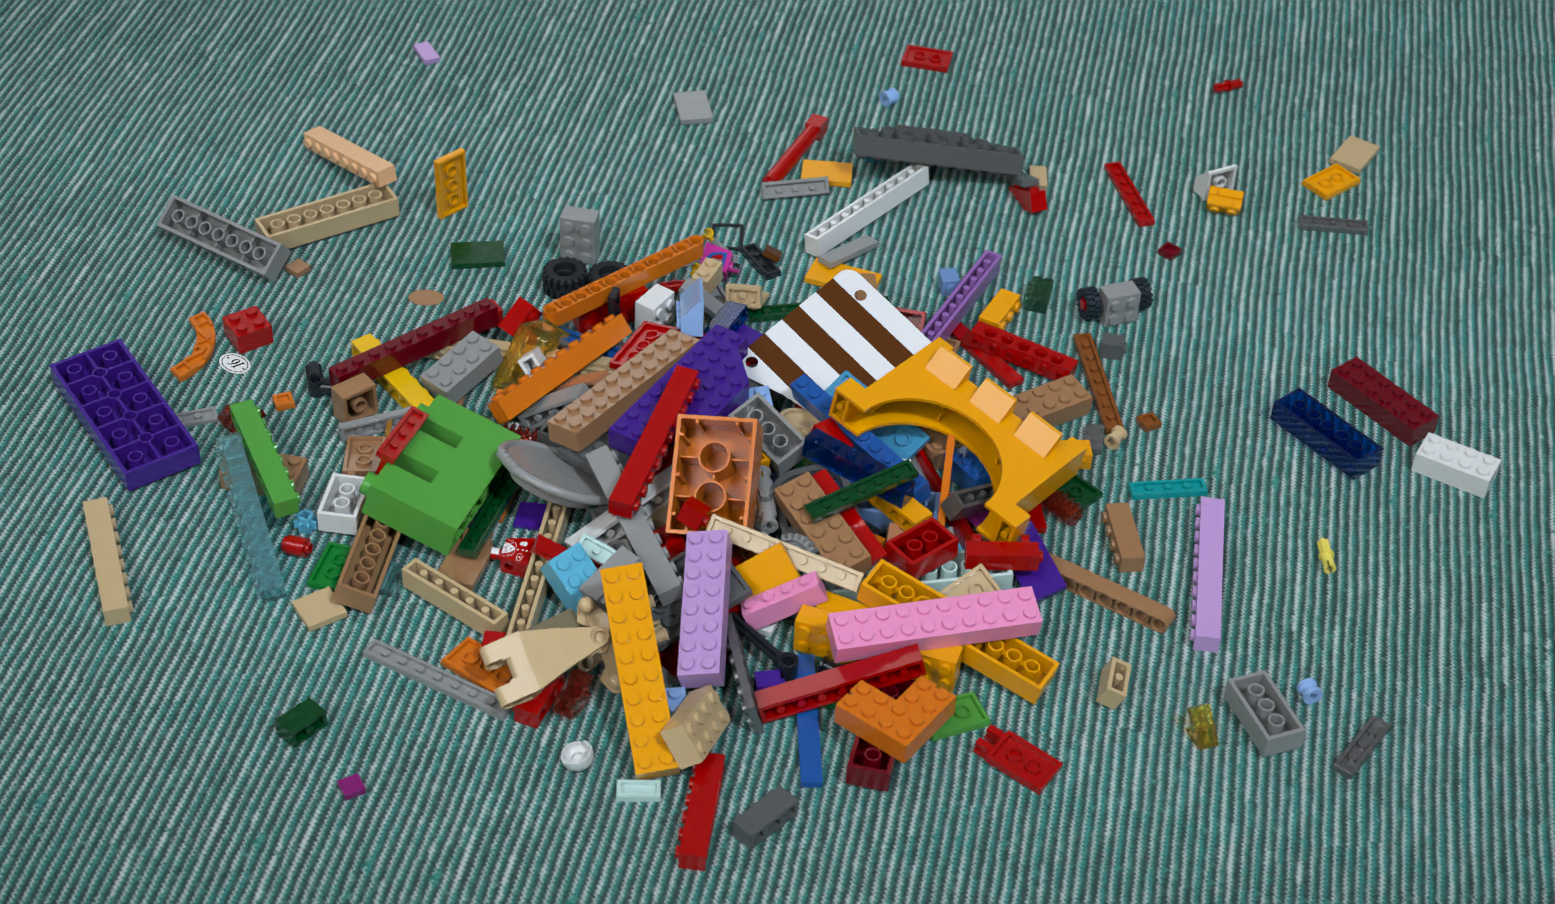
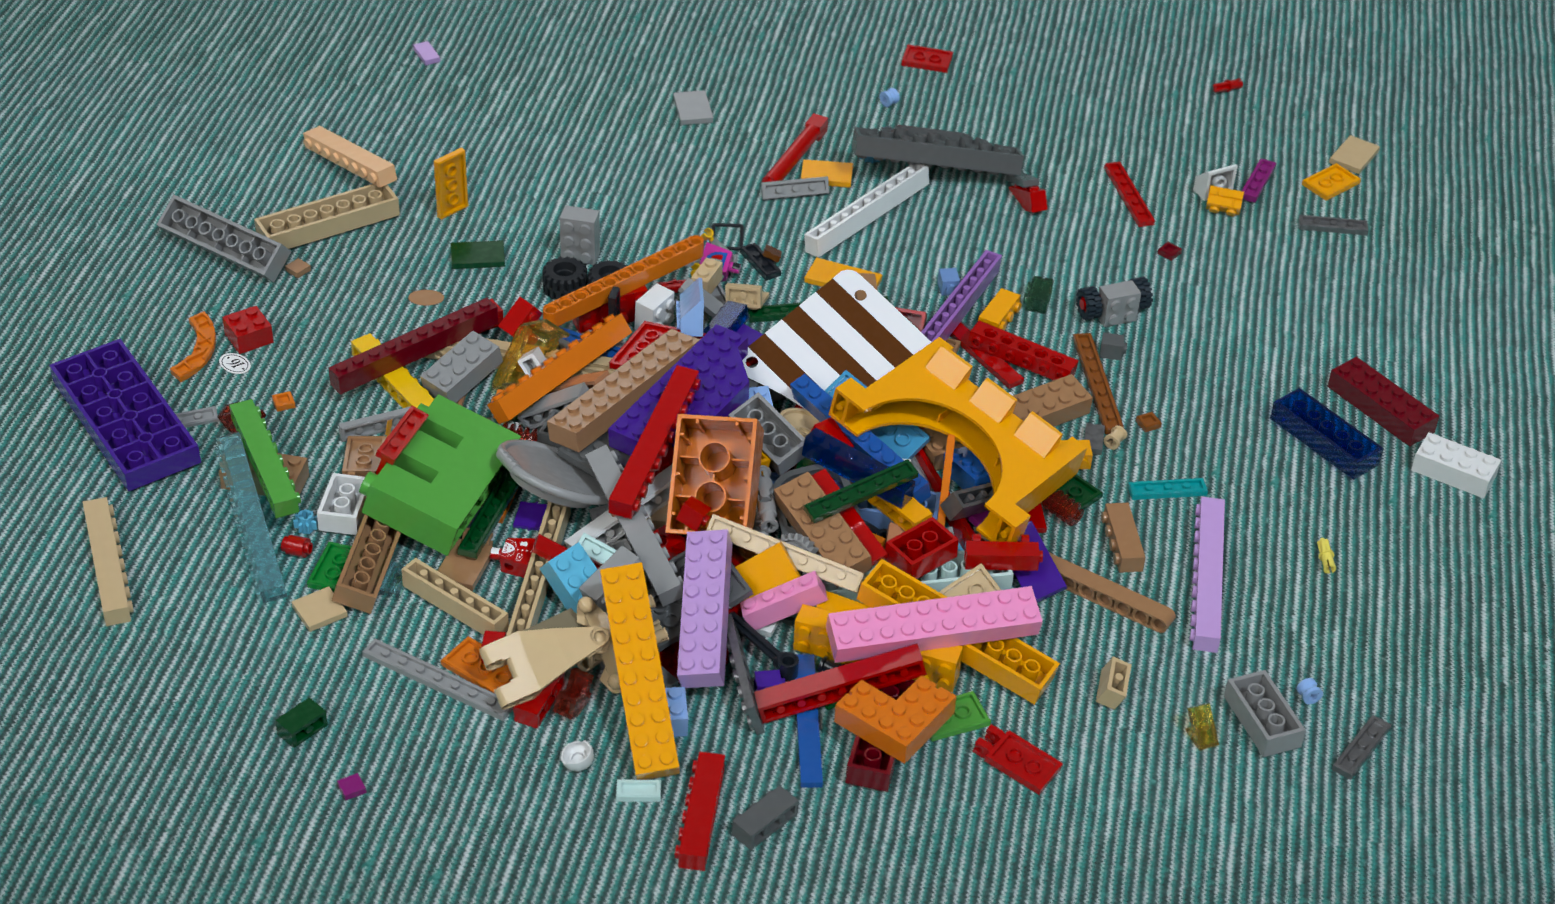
black piece [305,361,332,398] -> none
medium nougat brick [331,372,379,423] -> none
tan brick [660,684,731,769] -> none
light grey tile [818,235,879,269] -> none
tan tile [1029,165,1047,191] -> none
none -> magenta plate [1242,158,1276,203]

